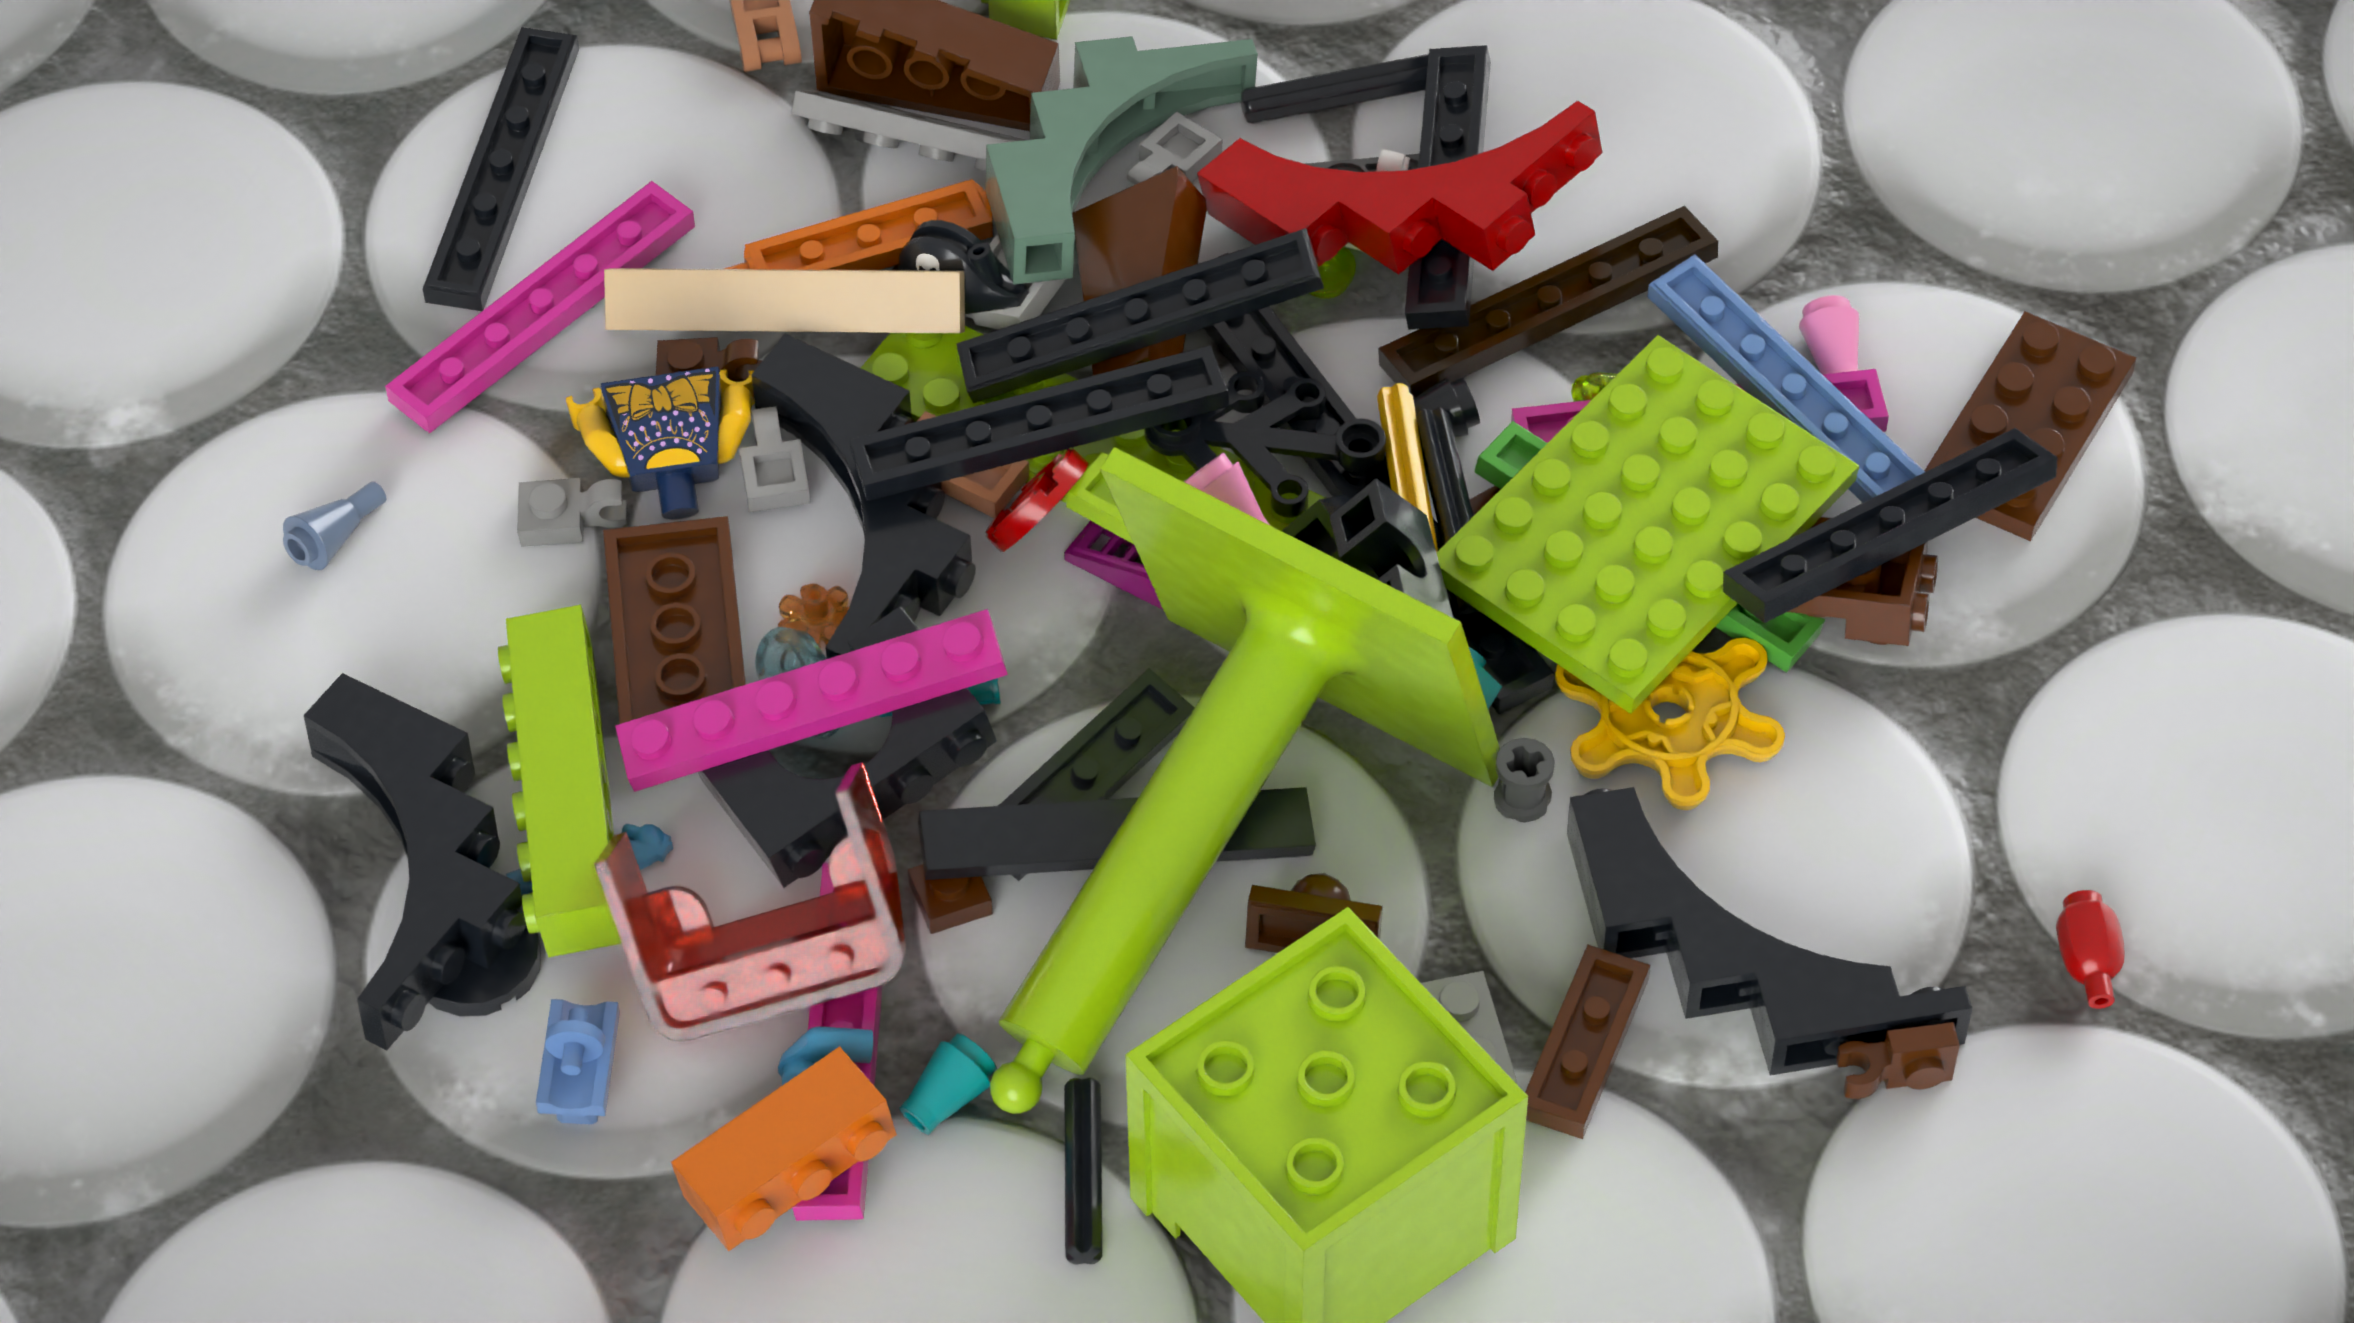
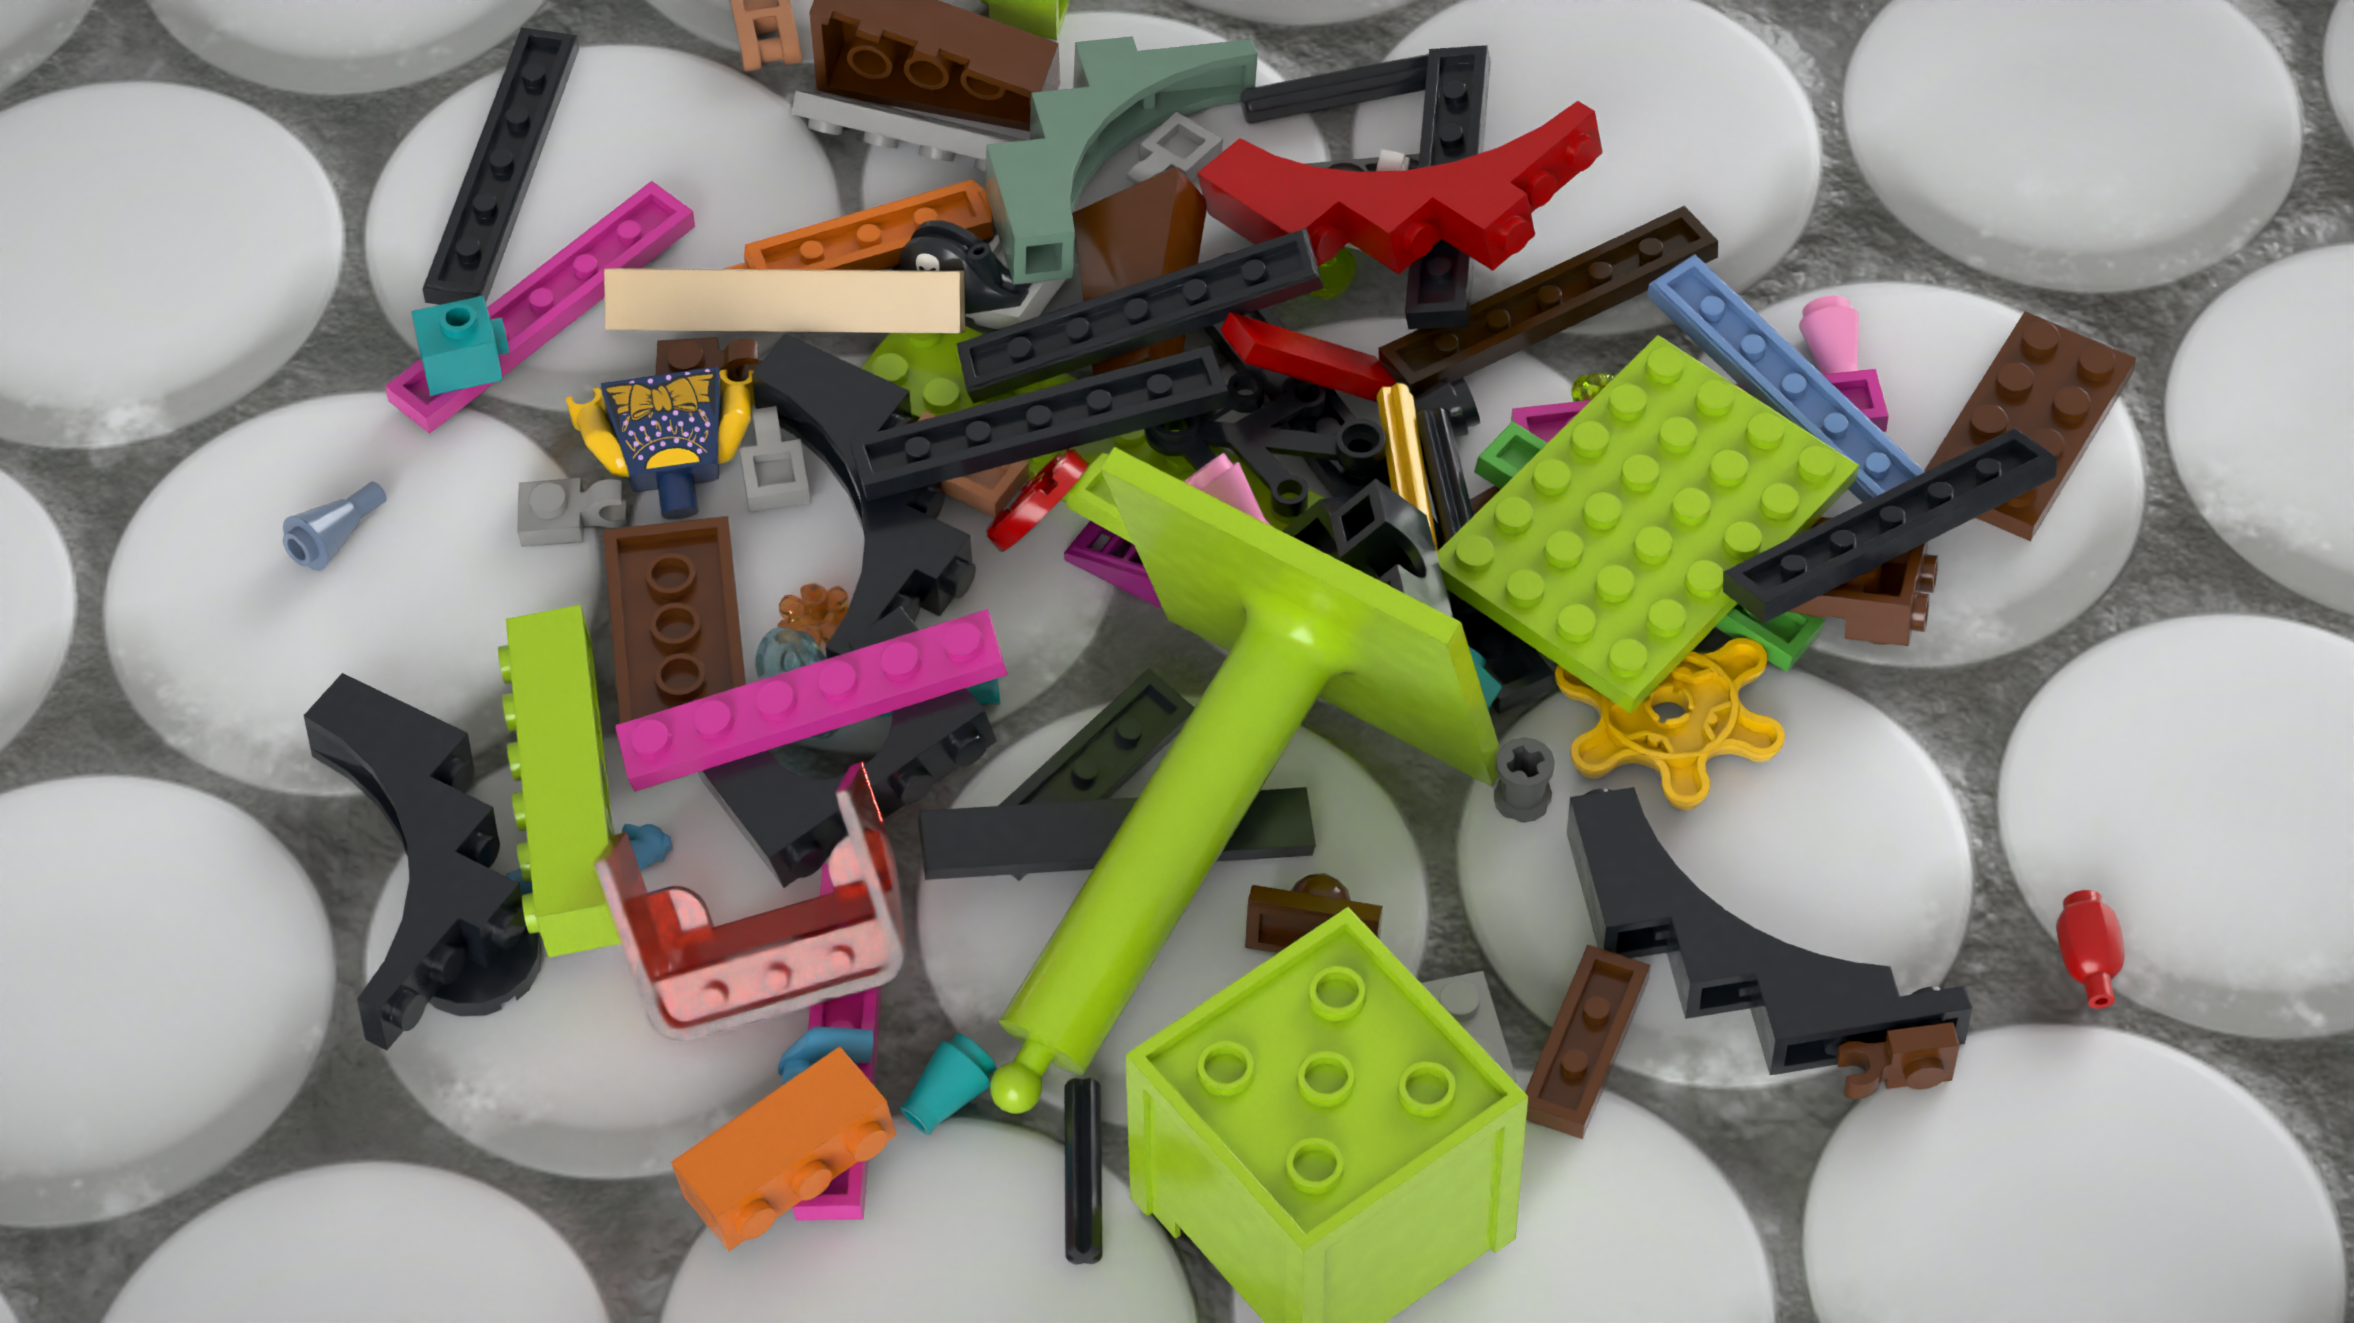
medium blue hips [536,999,620,1124] -> none
reddish brown plate [908,864,993,934] -> none
none -> teal brick [411,295,509,396]
none -> red tile [1220,312,1397,403]

